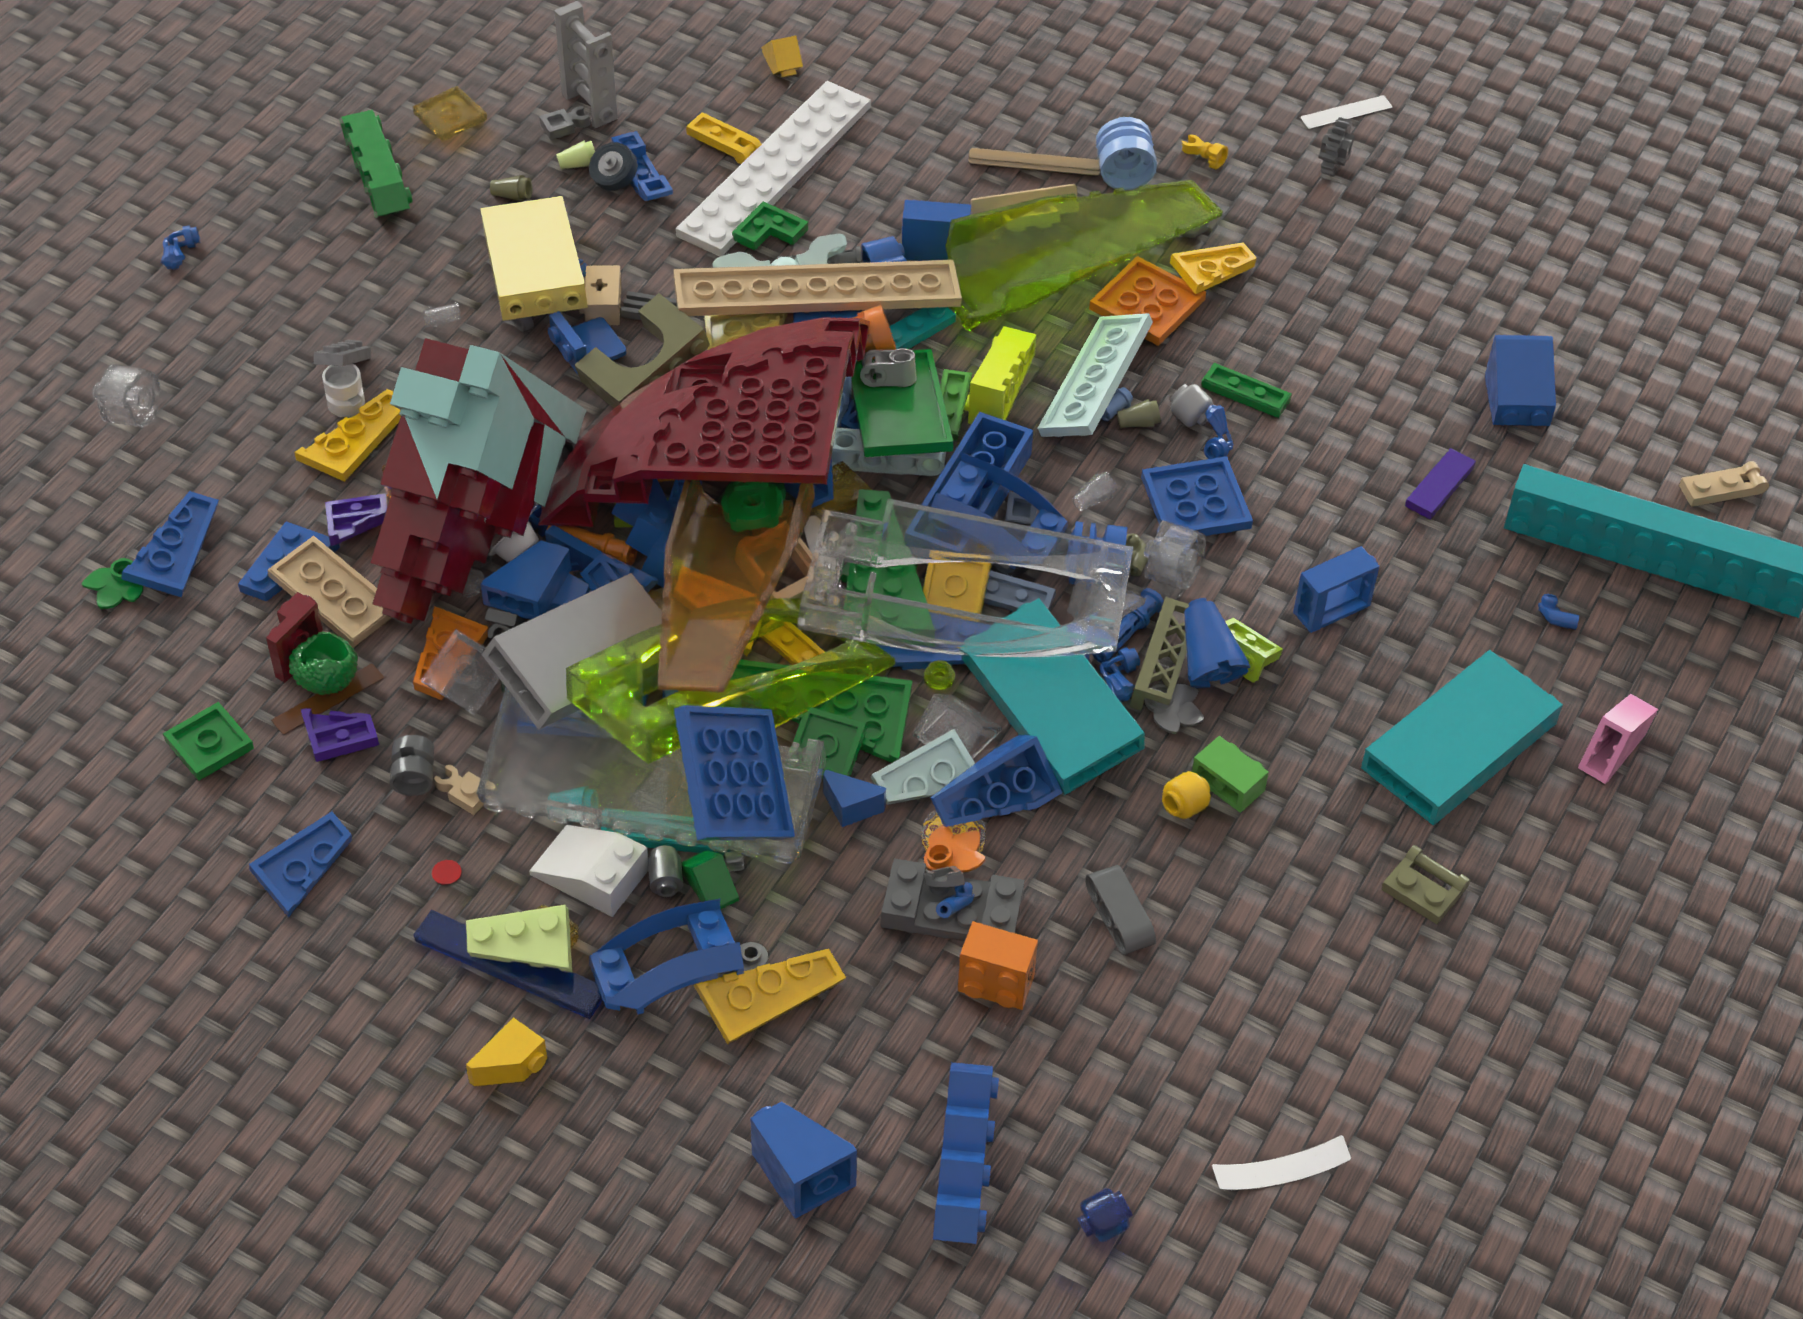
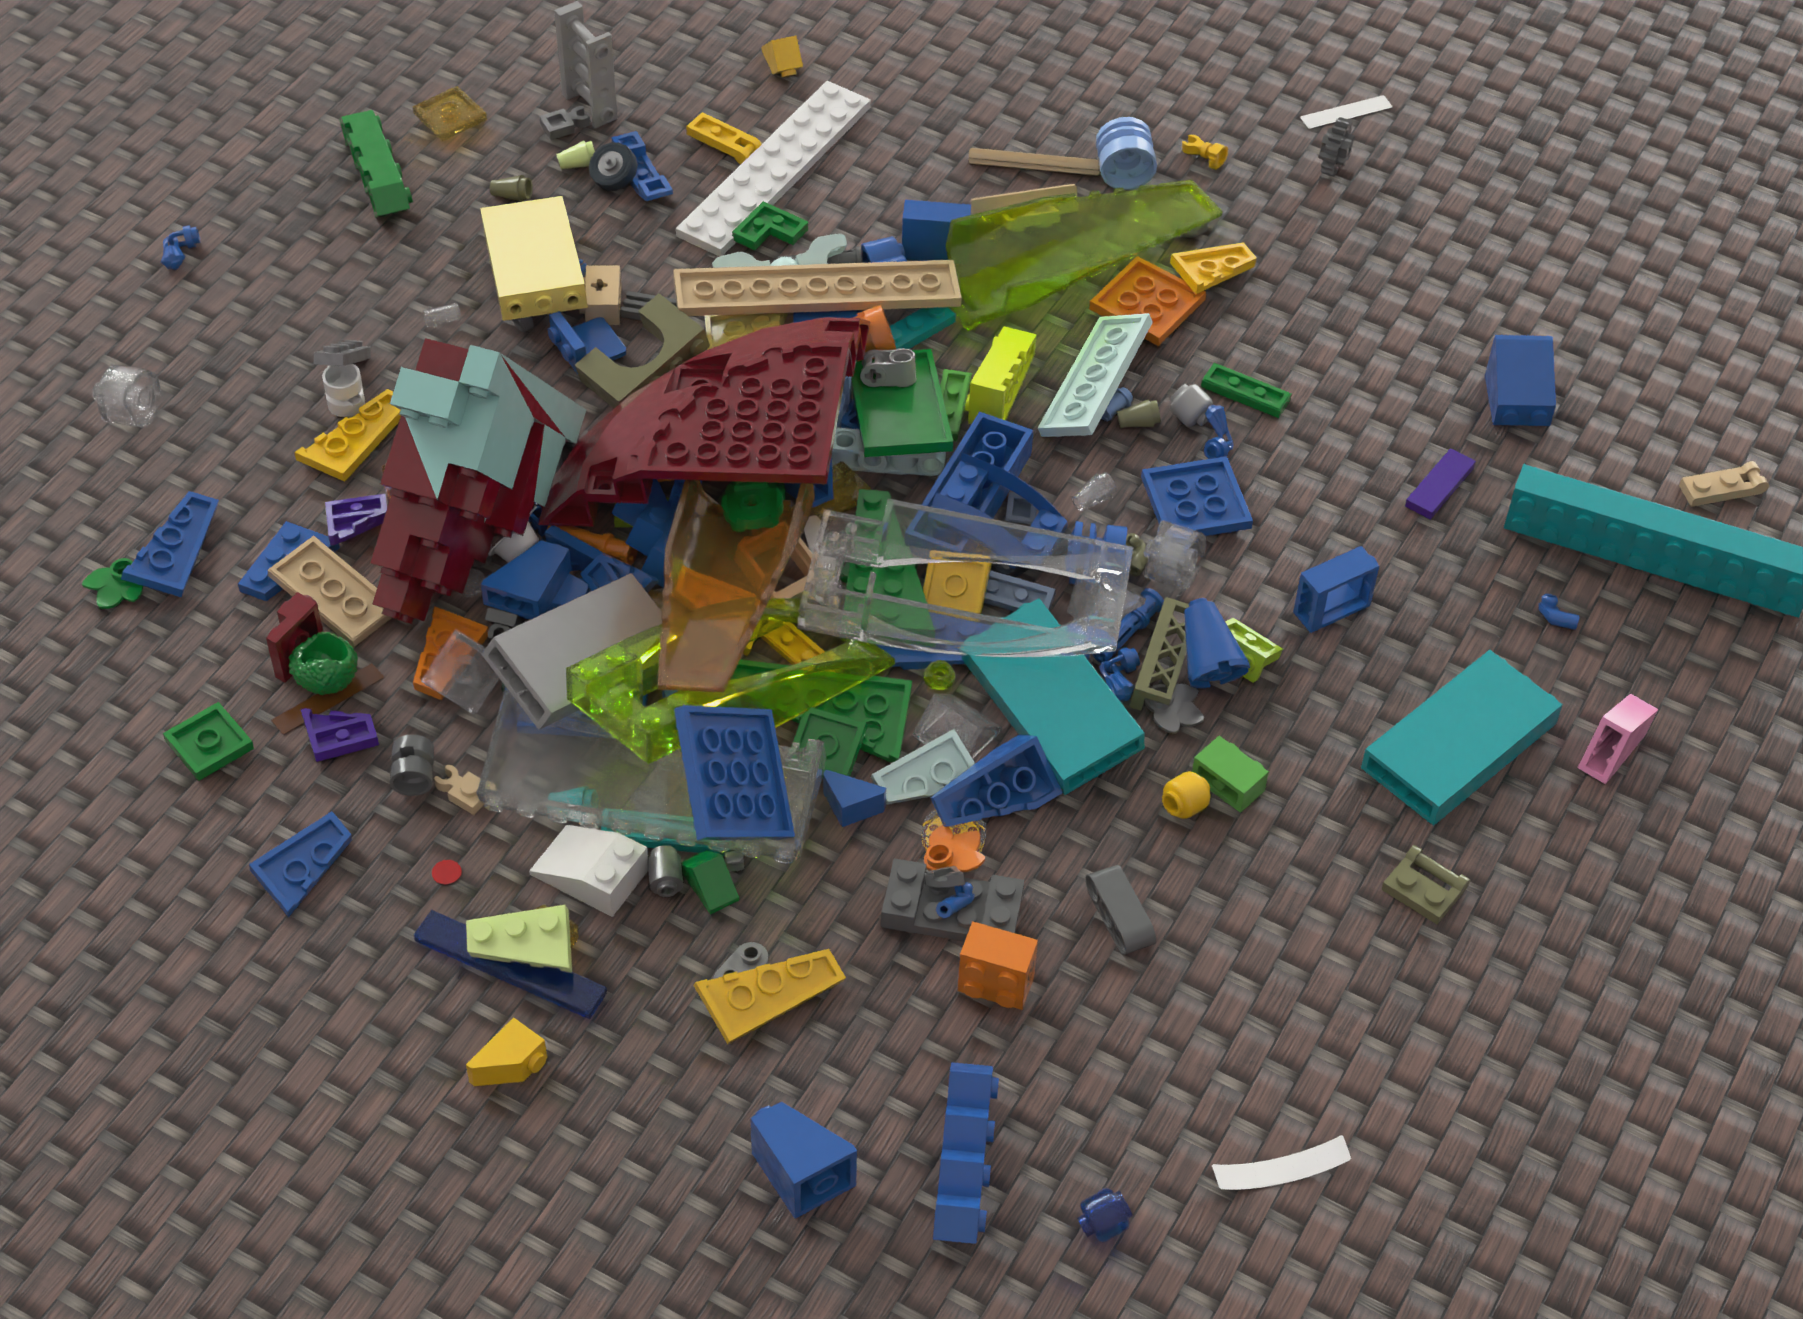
blue wedge [589,899,744,1014] -> none

